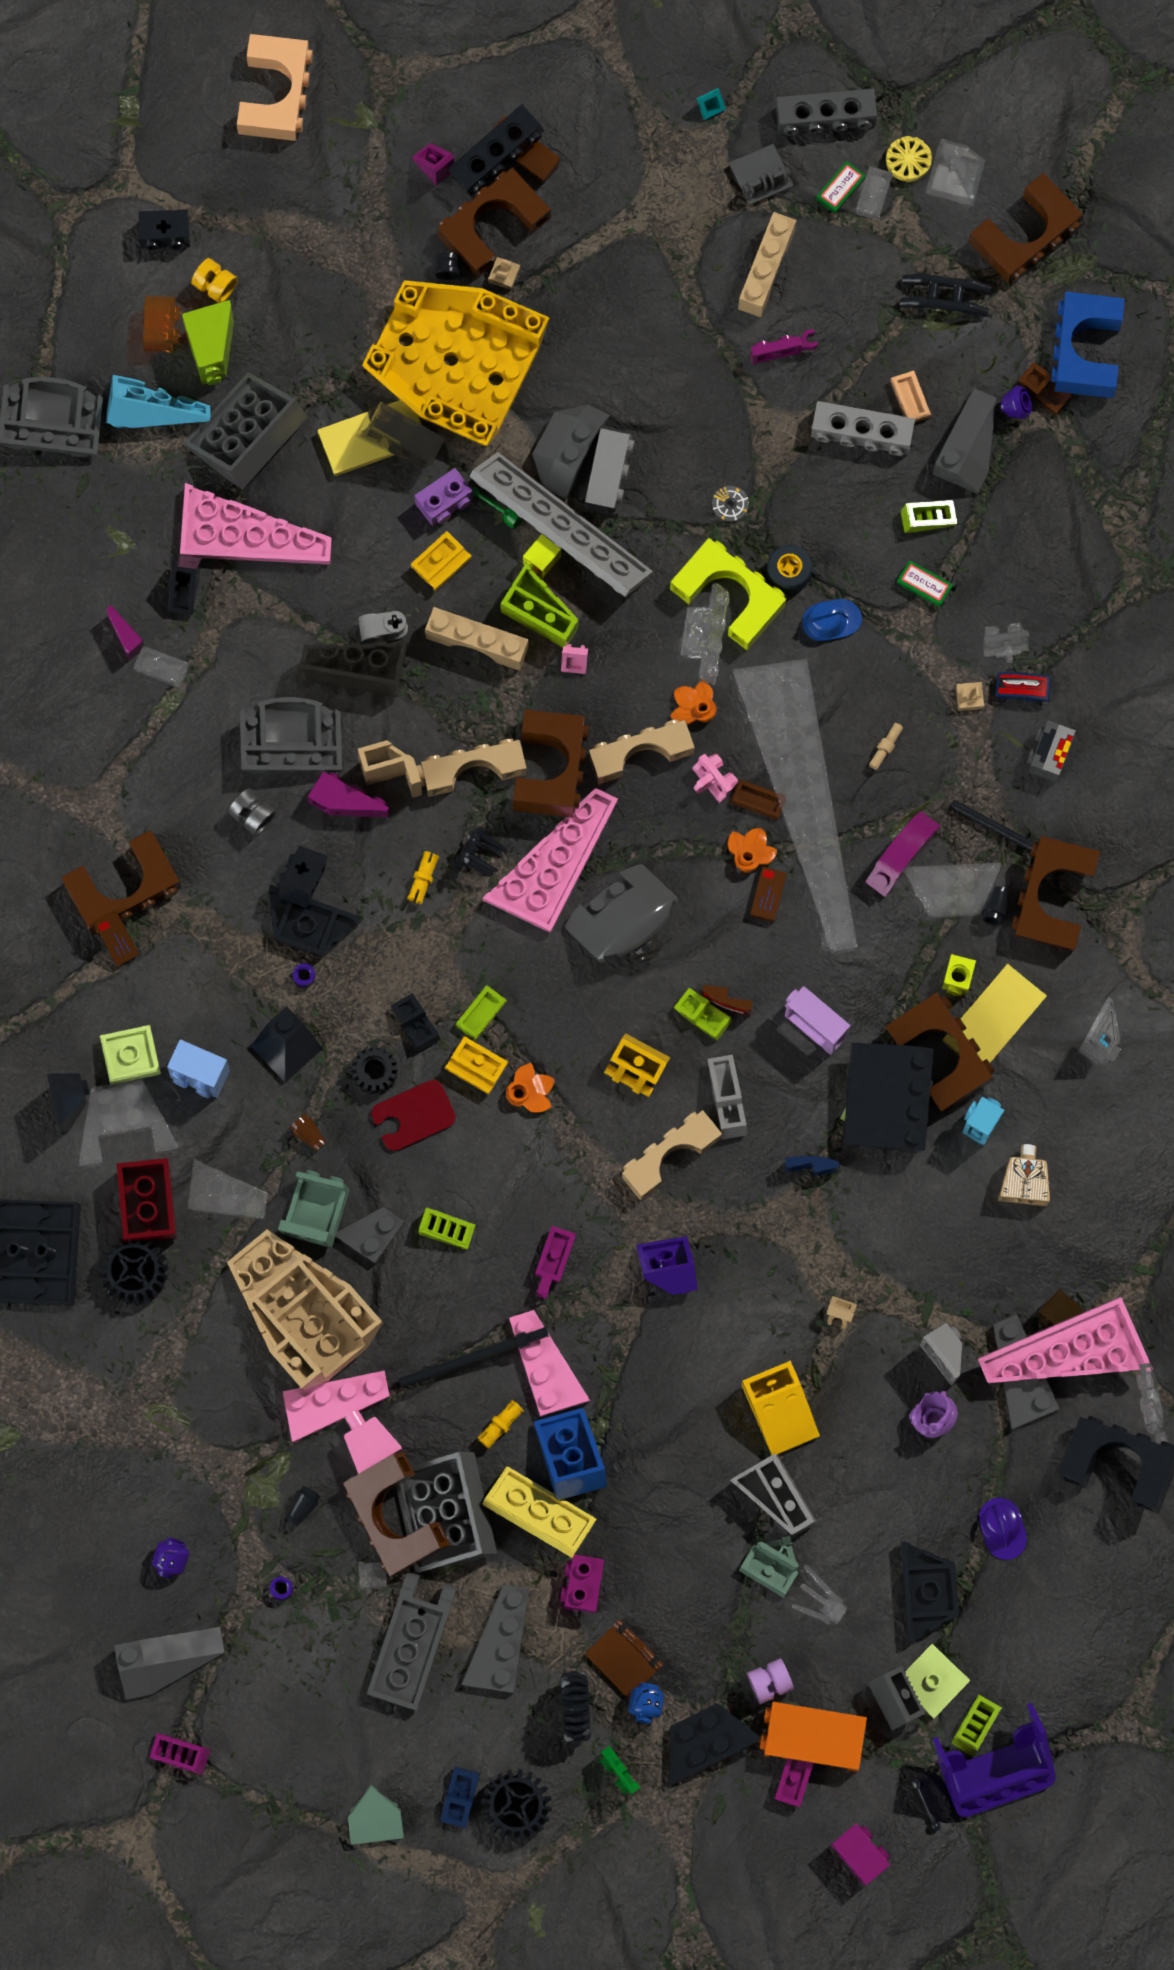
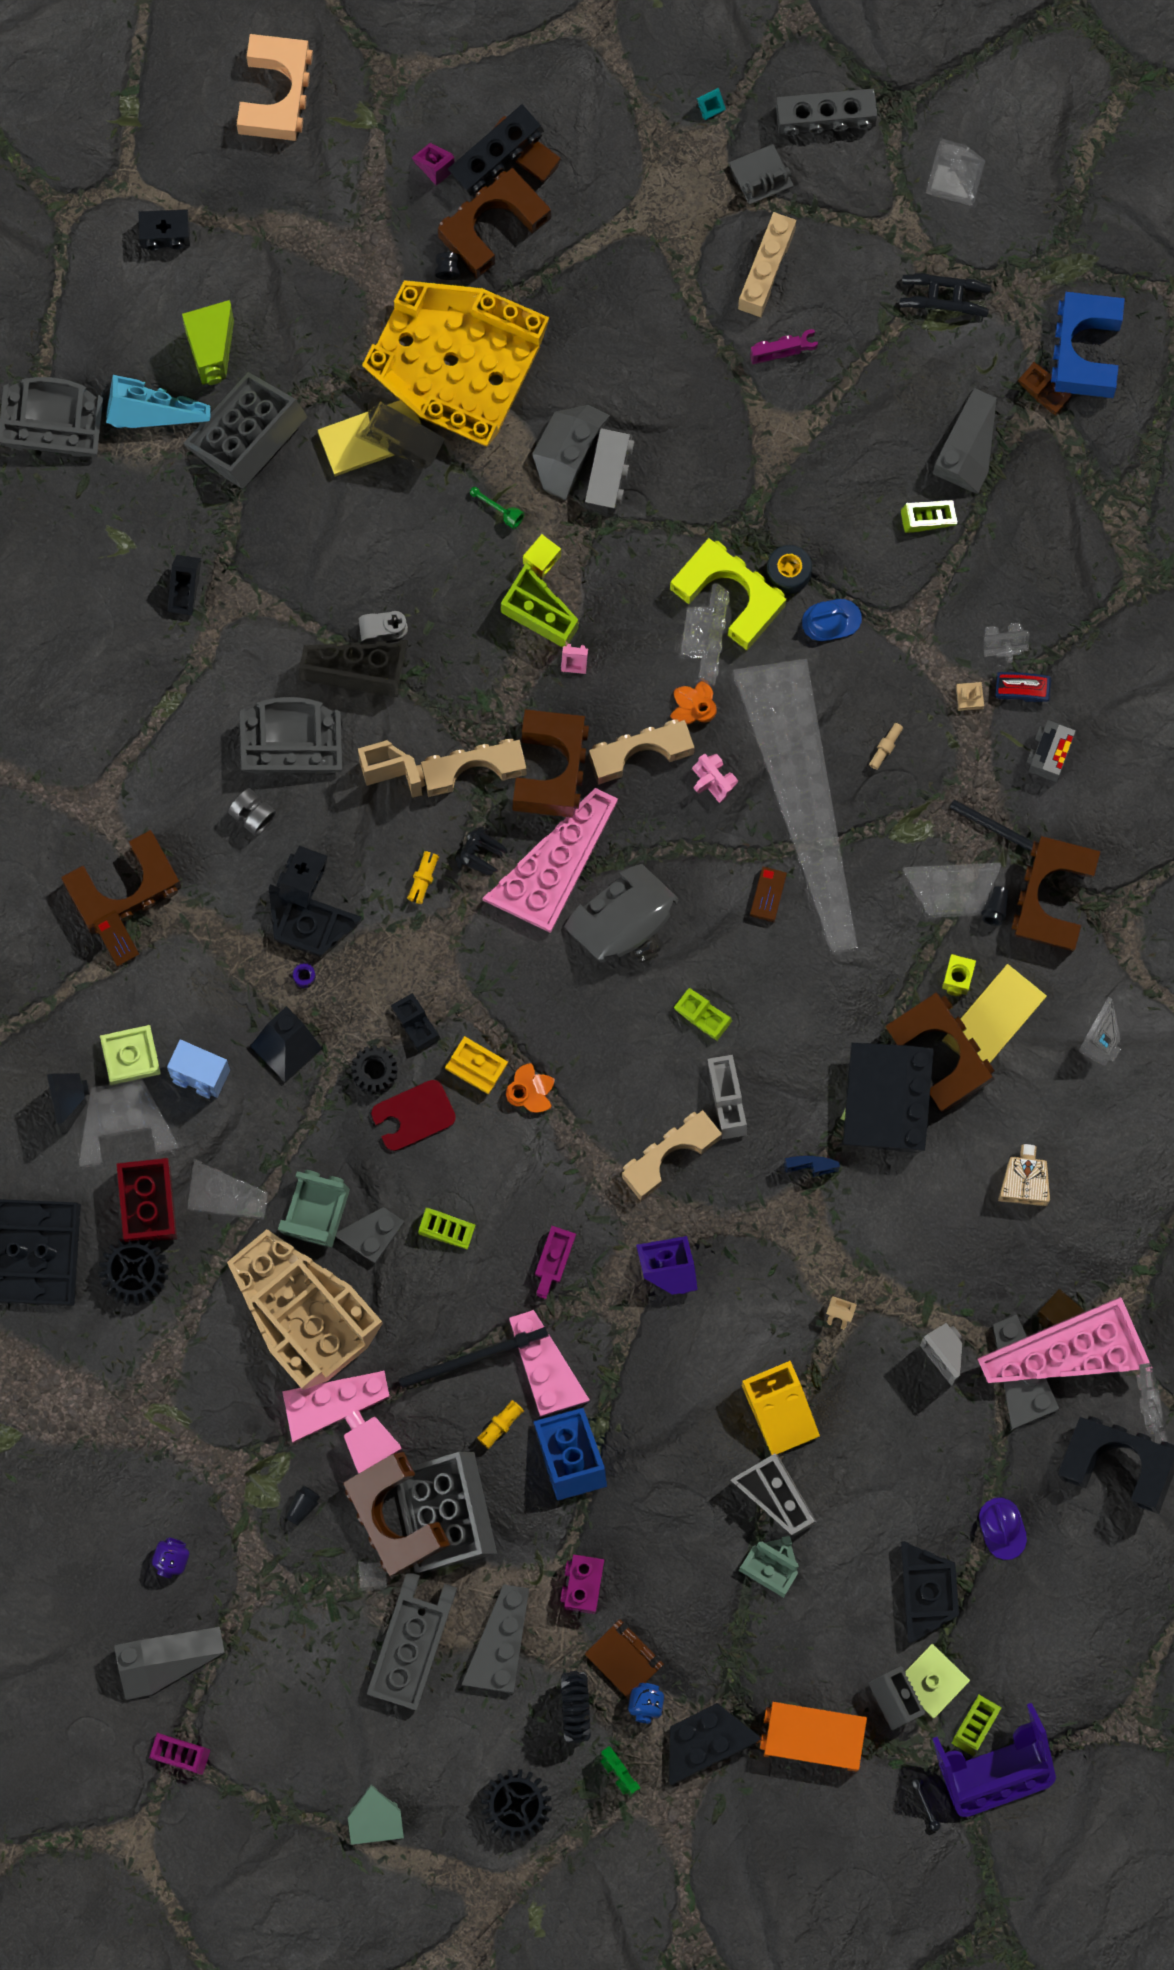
magenta slope [106,606,145,660] -> none
clear plate [133,646,190,688] -> none
clear orange brick [143,296,181,352] -> none
bright pink wing [180,483,332,564] -> none
yellow wheel [191,258,238,303] -> none
dark purple axle [269,1576,293,1601] -> none
reddish brown cone [289,1114,327,1151] -> none
magenta slope [308,771,390,817] -> none
yellow plate [411,531,472,591] -> none
medium lavender brick [414,468,473,526] -> none
tan arch [425,607,528,671] -> none
dark blue slope [440,1766,480,1828] -> none
lime tile [455,985,507,1041] -> none
light grey plate [469,452,653,597] -> none
light yellow tile [482,1466,597,1558] -> none
tan tile [488,257,520,290] -> none
yellow brick [604,1033,670,1097] -> none
reddish brown slope [702,985,753,1016] -> none
clear piece [712,486,749,521] -> none
orange plate [728,828,777,873] -> none
reddish brown tile [730,779,787,821] -> none
lavender wheel [747,1658,794,1704] -> none
magenta plate [775,1759,813,1807] -> none
lavender window [785,986,851,1055] -> none
clear plant [792,1564,848,1625] -> none
light grey brick [811,401,915,456] -> none
tile [816,161,866,214] -> none
magenta brick [831,1823,891,1886] -> none
clear plate [855,166,893,221] -> none
magenta arch [865,811,941,897] -> none
light yellow wheel [886,136,932,182] -> none
light nougat tile [890,371,931,423] -> none
tile [897,560,953,608] -> none
medium lavender hair [909,1391,958,1438] -> none
medium azure brick [962,1097,1004,1146] -> none
reddish brown arch [968,173,1083,284] -> none
dark purple cone [1001,385,1032,419] -> none

